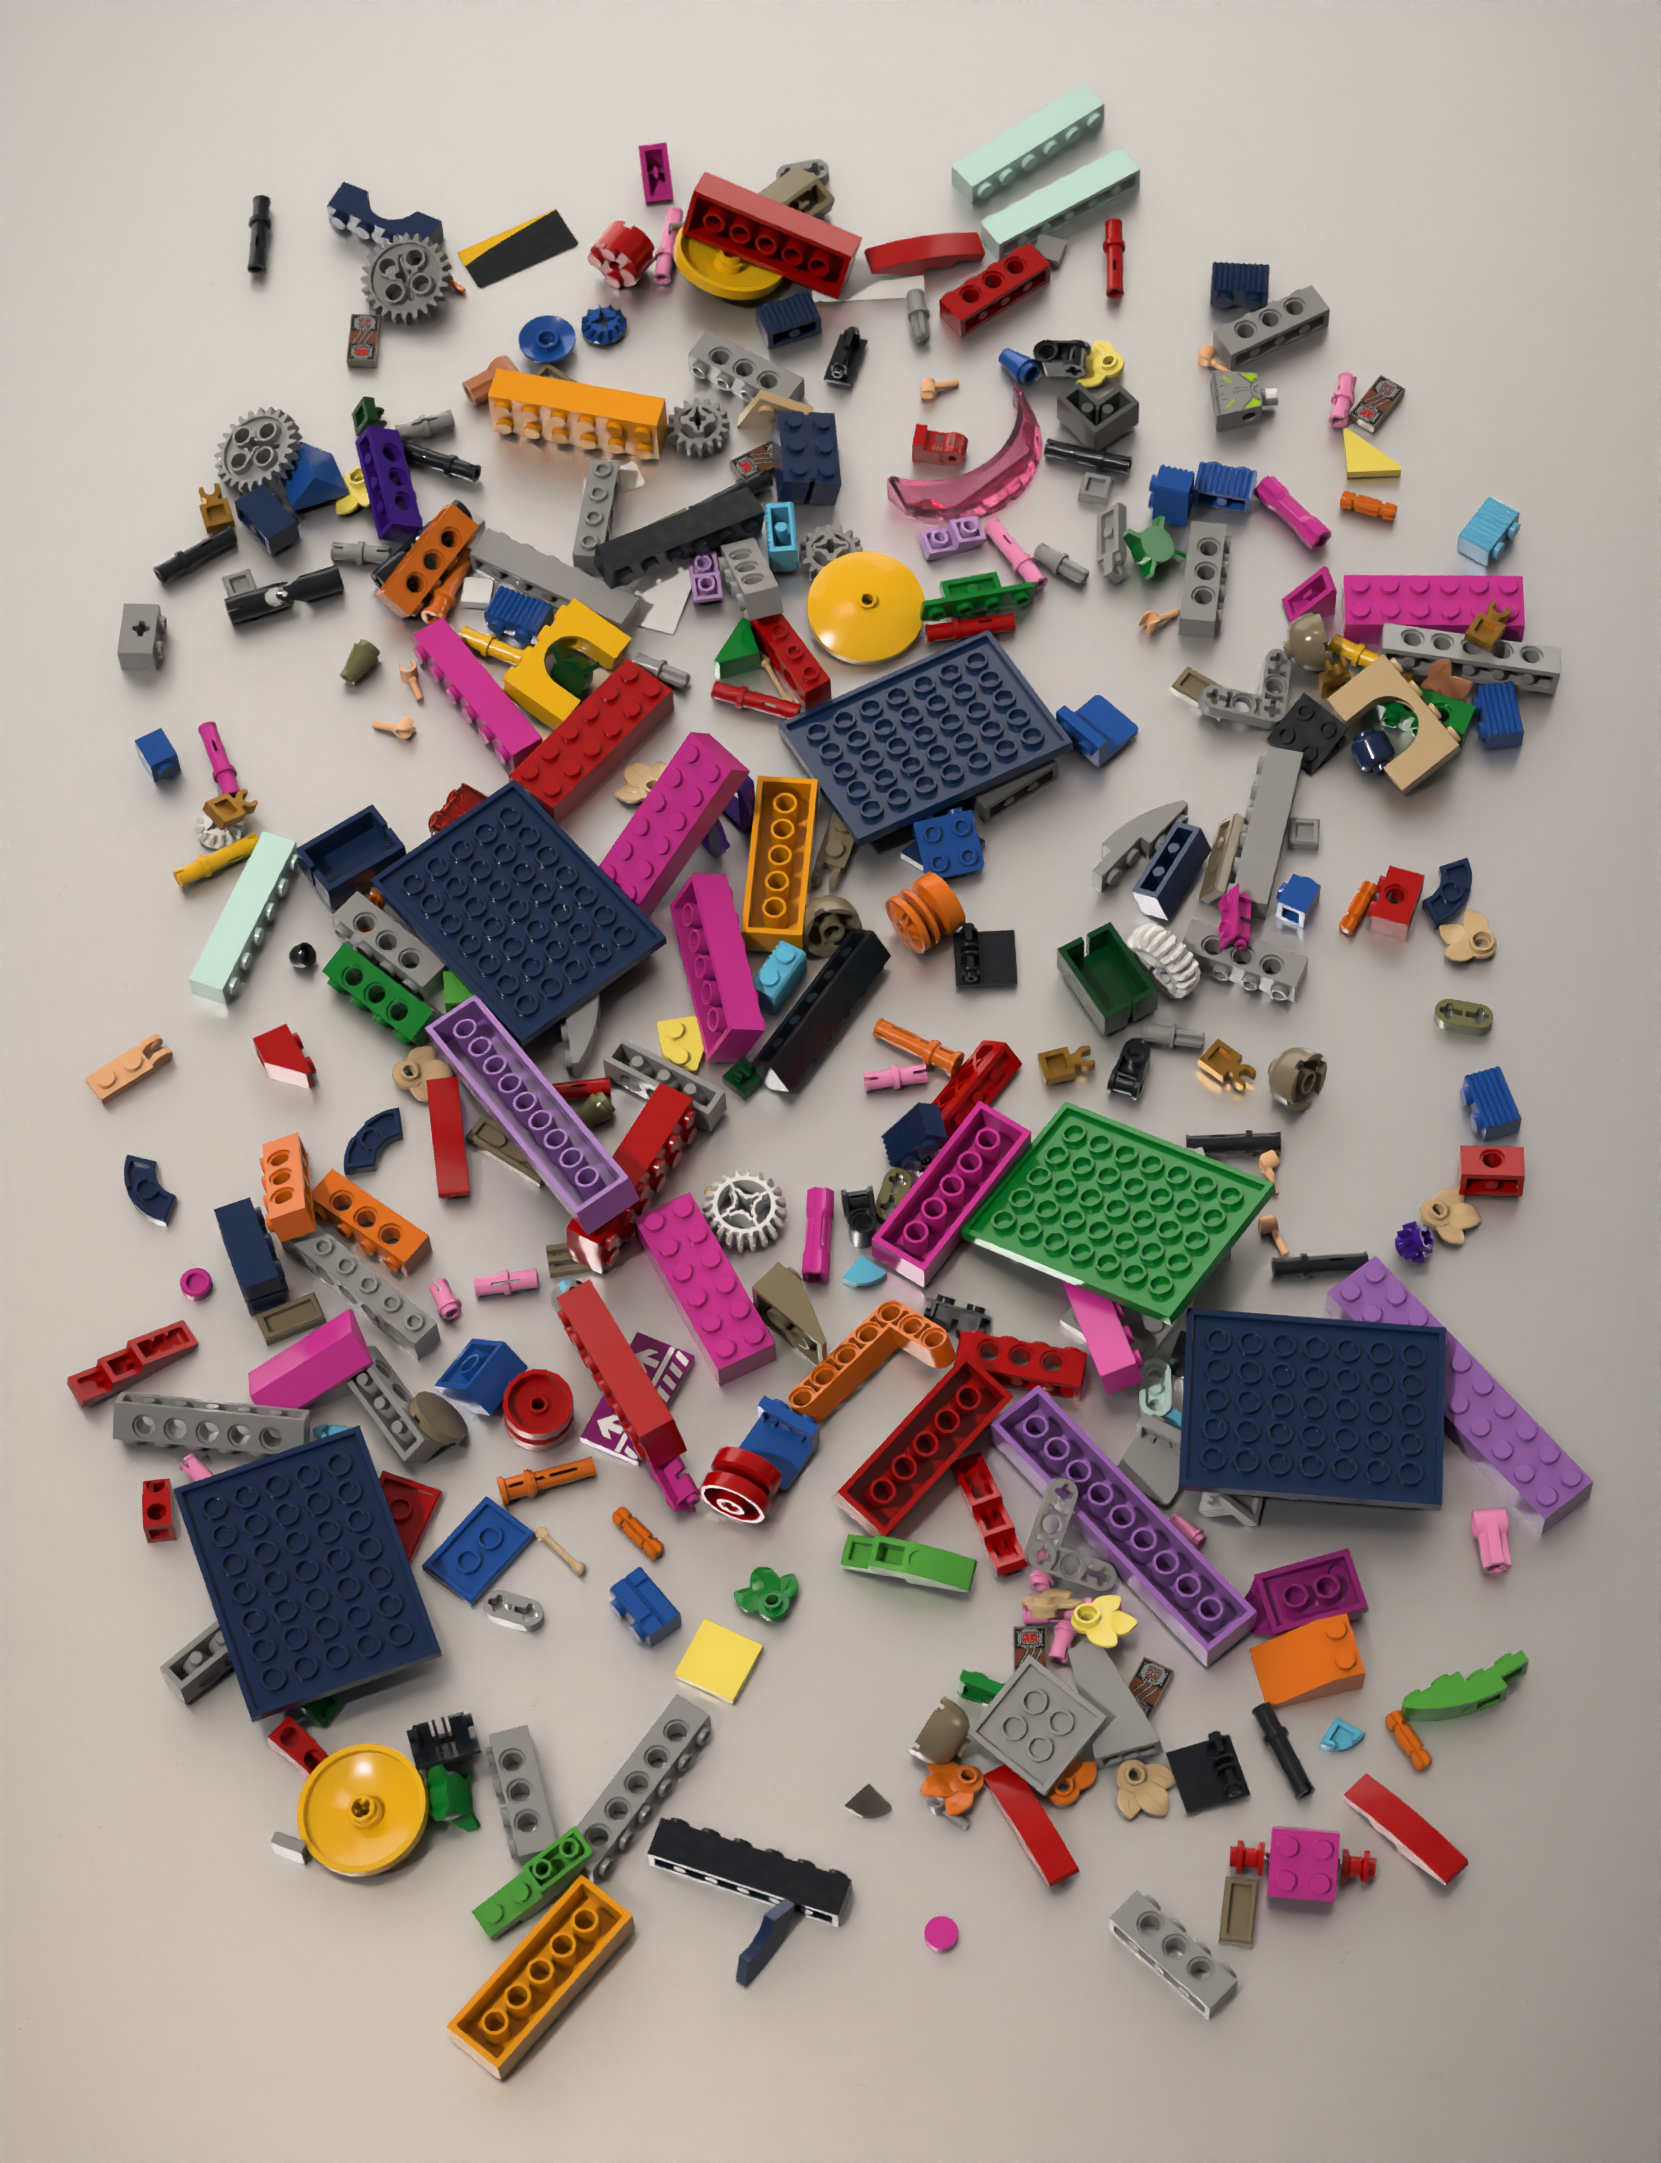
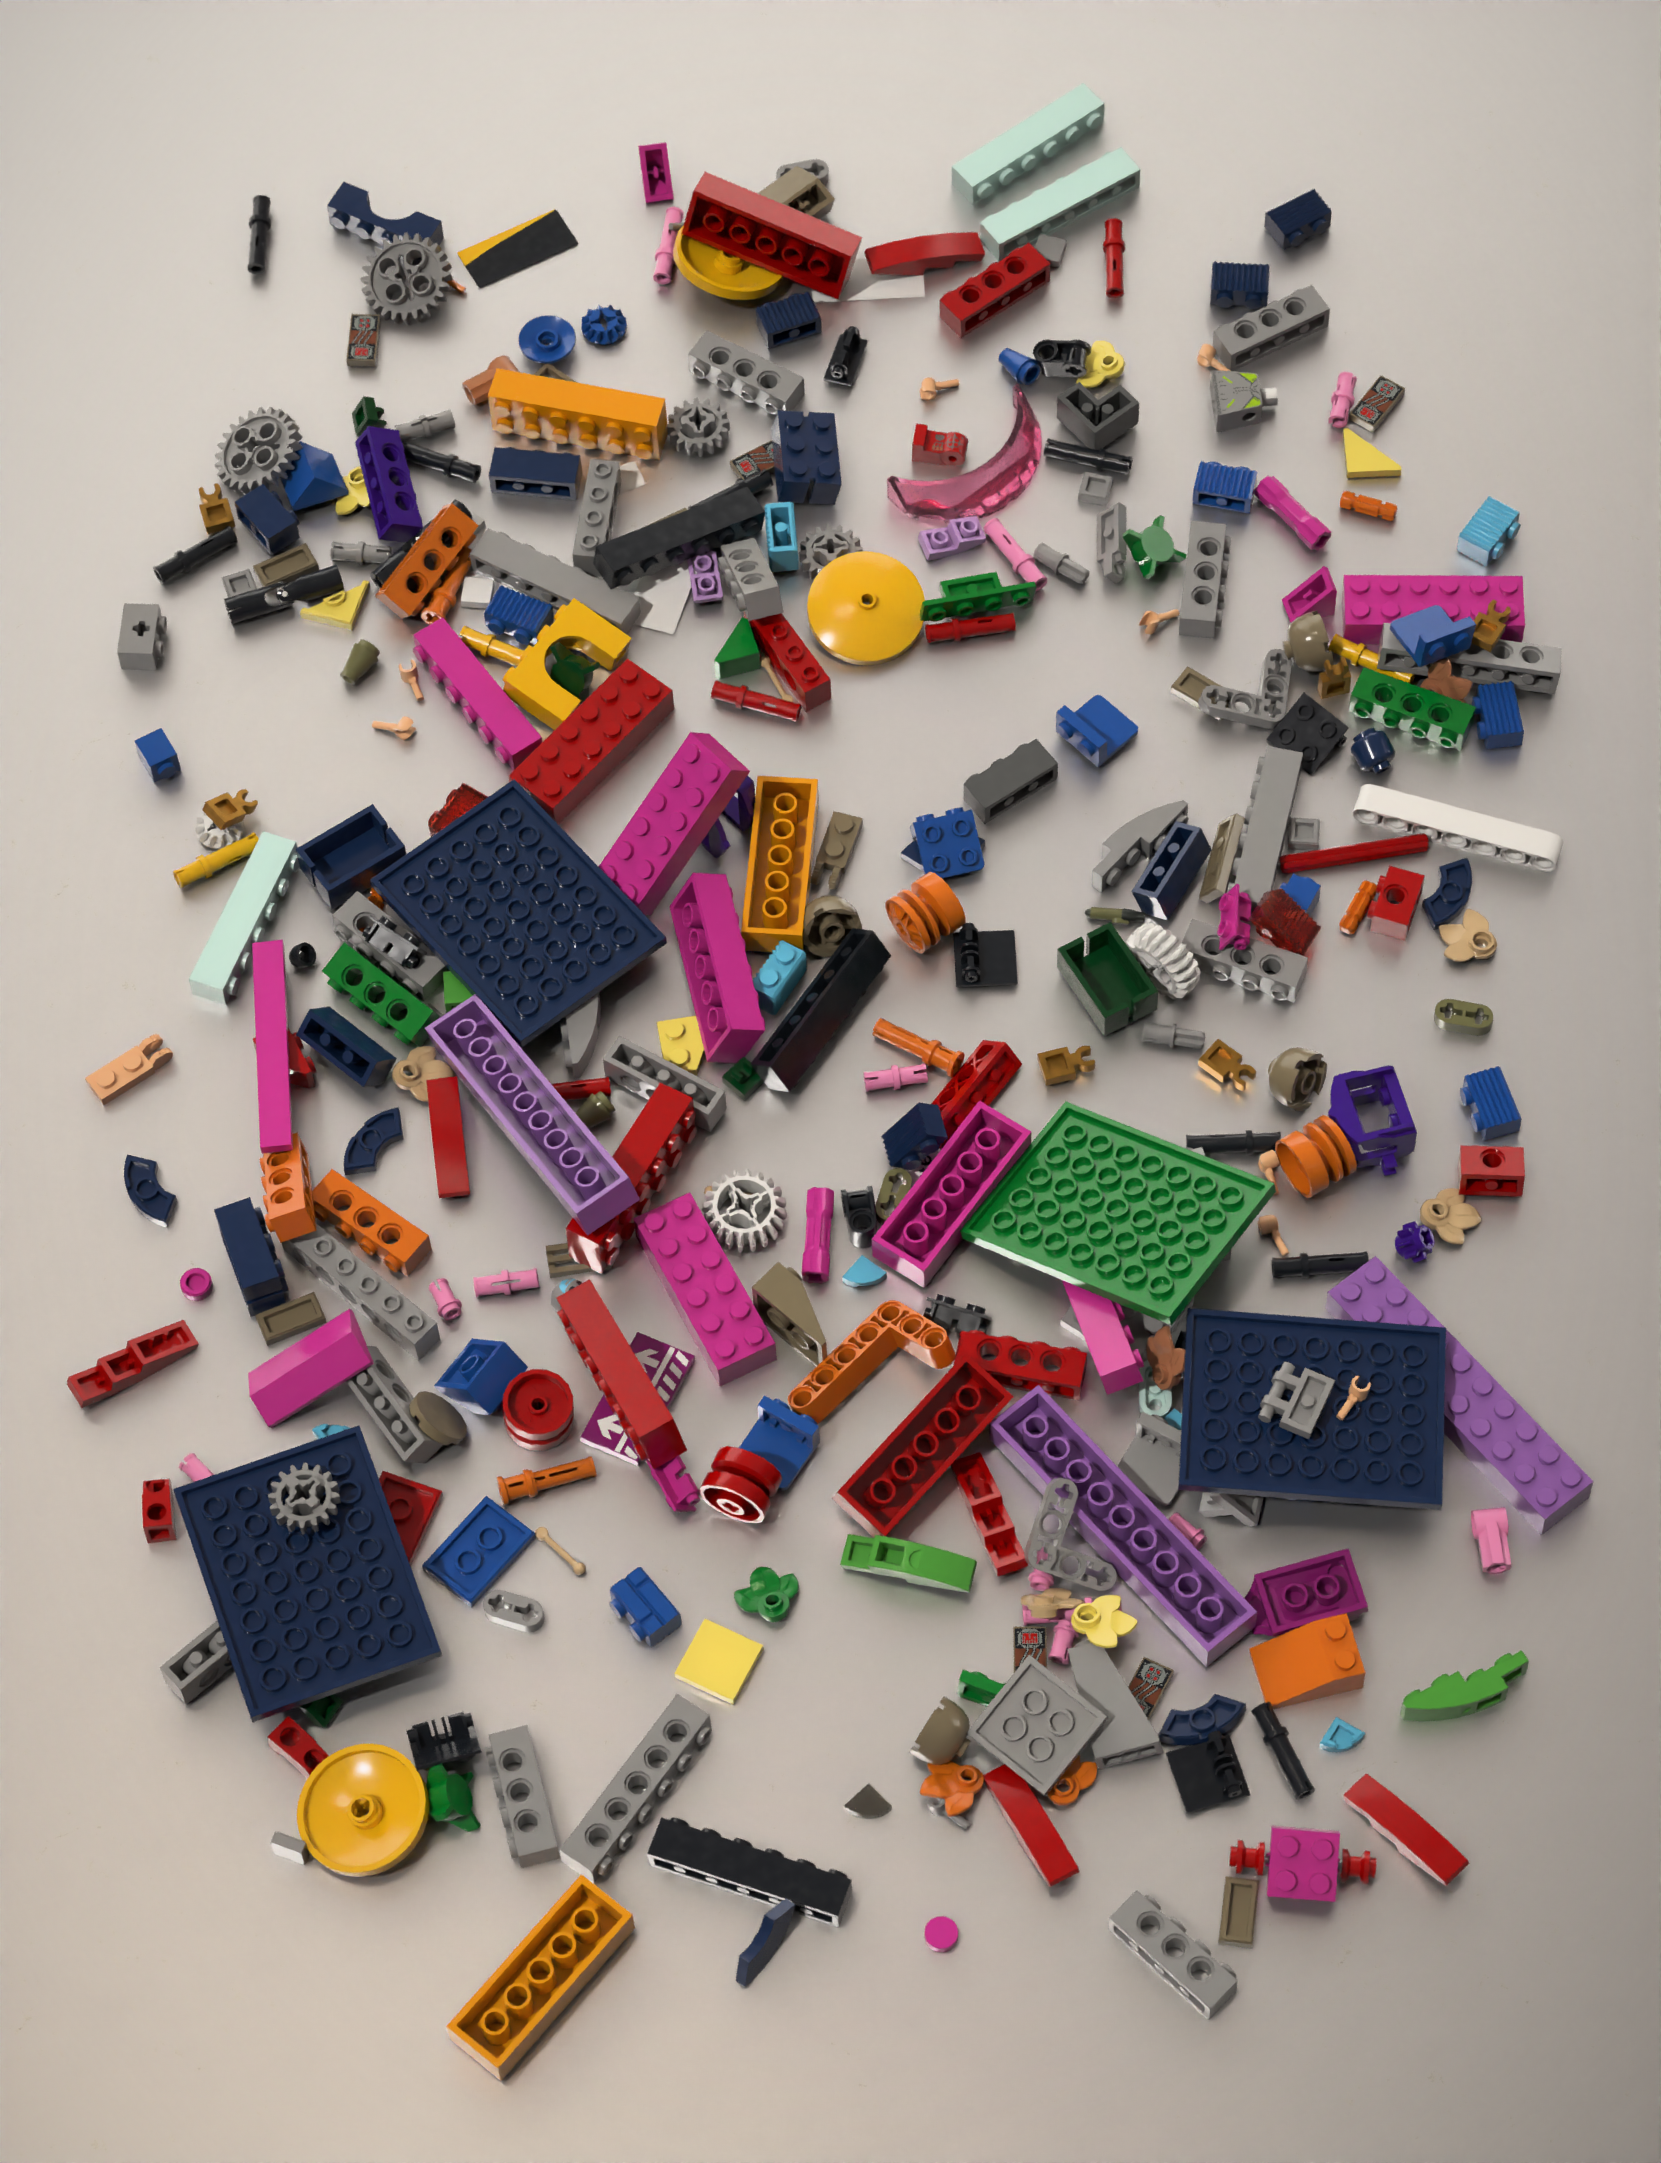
light grey brick [113,1392,311,1456] -> none
dark pink pin [198,722,240,798] -> none
dark tan tile [465,1115,545,1189] -> none
bright green slope [471,1826,595,1941] -> none
red brick [587,221,656,289] -> none
orange axle [612,1506,665,1560] -> none
tan plate [615,761,667,804] -> none
light grey axle [632,652,691,688] -> none
tan wing [737,389,813,430] -> none
dark blue plate [778,629,1074,847] -> none
light grey axle [906,288,930,343] -> none
black piece [1107,1038,1151,1101] -> none
tan plate [1116,1759,1176,1819] -> none
blue brick [1148,464,1195,527] -> none
tan arch [1327,654,1461,796] -> none
orange axle [1385,1710,1433,1771] -> none
none -> dark pink tile [252,939,293,1154]
none -> dark tan tile [253,543,319,593]
none -> light grey gear [268,1463,341,1534]
none -> dark blue brick [296,1006,397,1087]
none -> light yellow tile [300,580,370,630]
none -> hinge [362,916,427,968]
none -> dark blue brick [488,447,583,501]
none -> olive piece [1085,907,1145,925]
none -> nougat plate [1146,1326,1185,1390]
none -> dark blue tile [1158,1694,1246,1745]
none -> clear red brick [1249,889,1321,956]
none -> light grey plate [1258,1362,1335,1439]
none -> dark blue brick [1264,189,1332,250]
none -> orange wheel [1275,1115,1357,1198]
none -> red axle [1279,833,1429,873]
none -> dark purple animal [1328,1065,1417,1176]
none -> light nougat hand [1336,1376,1371,1421]
none -> white beam [1353,784,1563,872]
none -> bracket [1390,605,1476,667]

